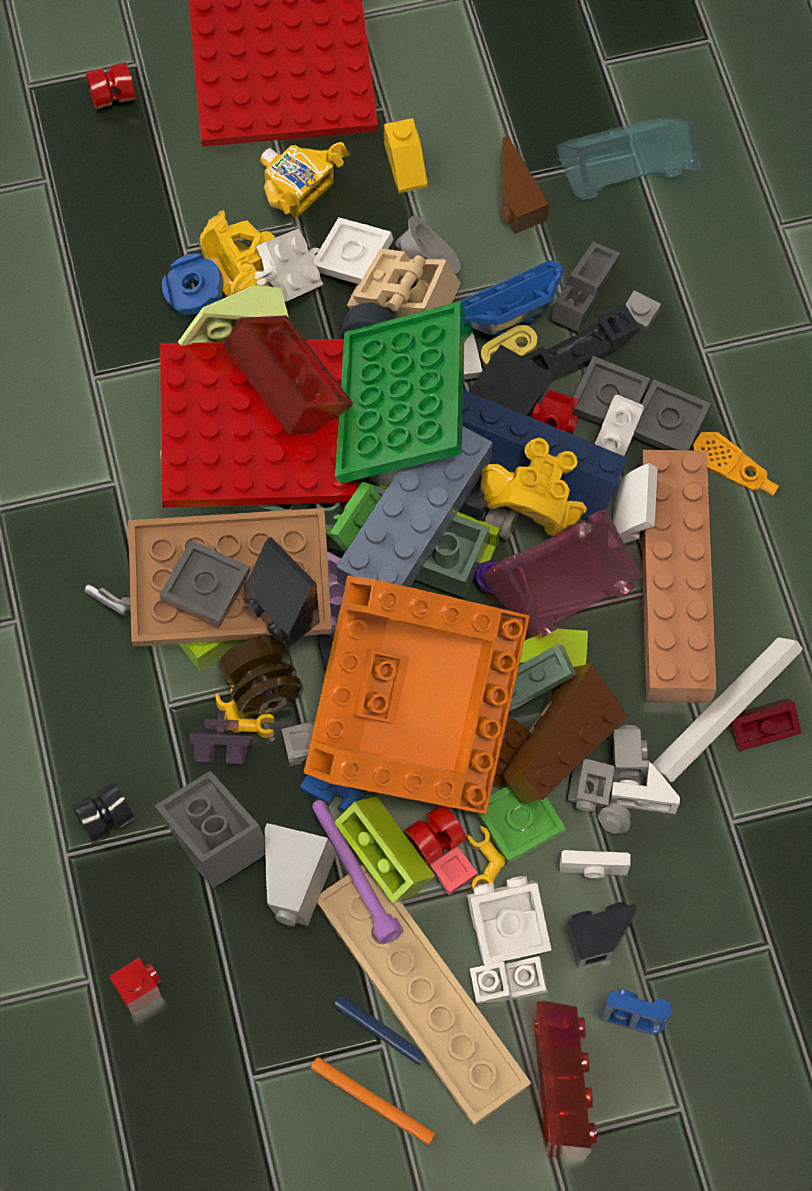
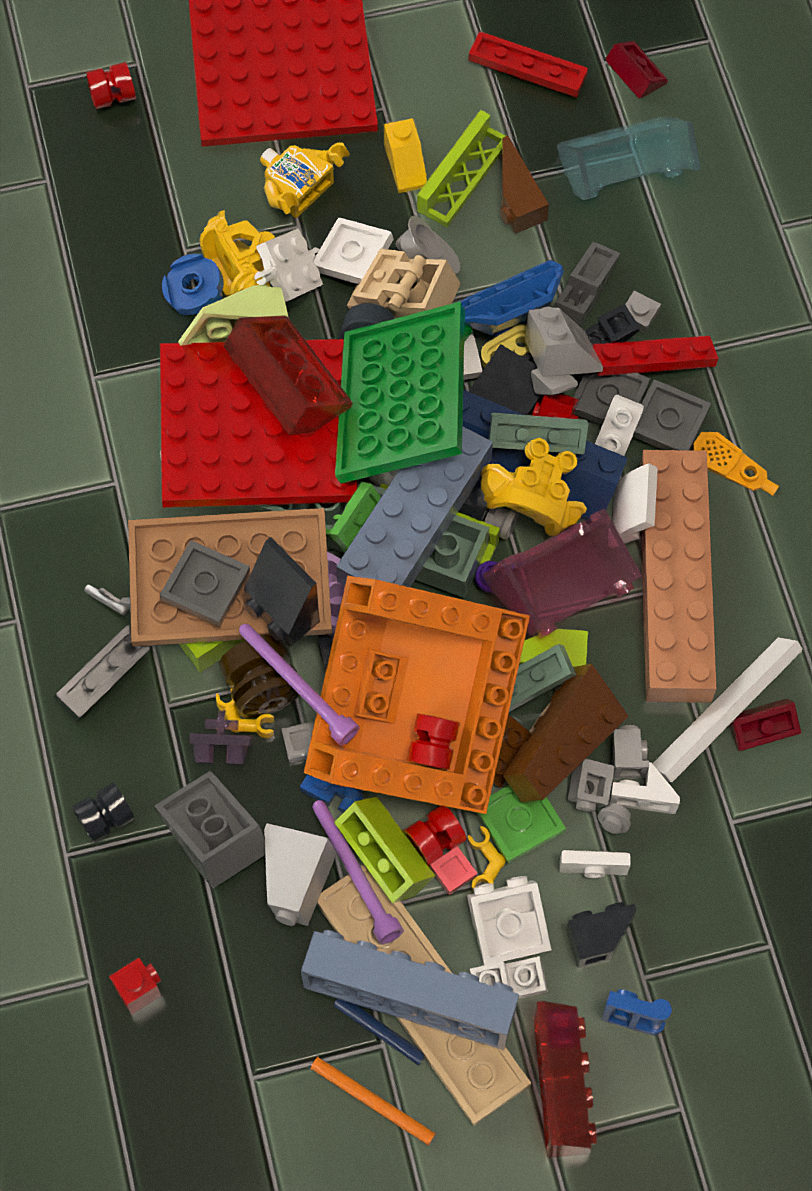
none -> brick [53,625,150,721]
none -> medium lavender piece [239,624,360,746]
none -> sand blue brick [301,930,519,1050]
none -> red wheel [407,713,460,769]
none -> lime fence [417,110,510,228]
none -> red plate [468,31,588,97]
none -> sand green plate [488,413,588,454]
none -> light grey slope [525,307,603,377]
none -> light grey slope [531,369,578,395]
none -> red plate [592,336,718,376]
none -> dark red slope [606,41,668,98]

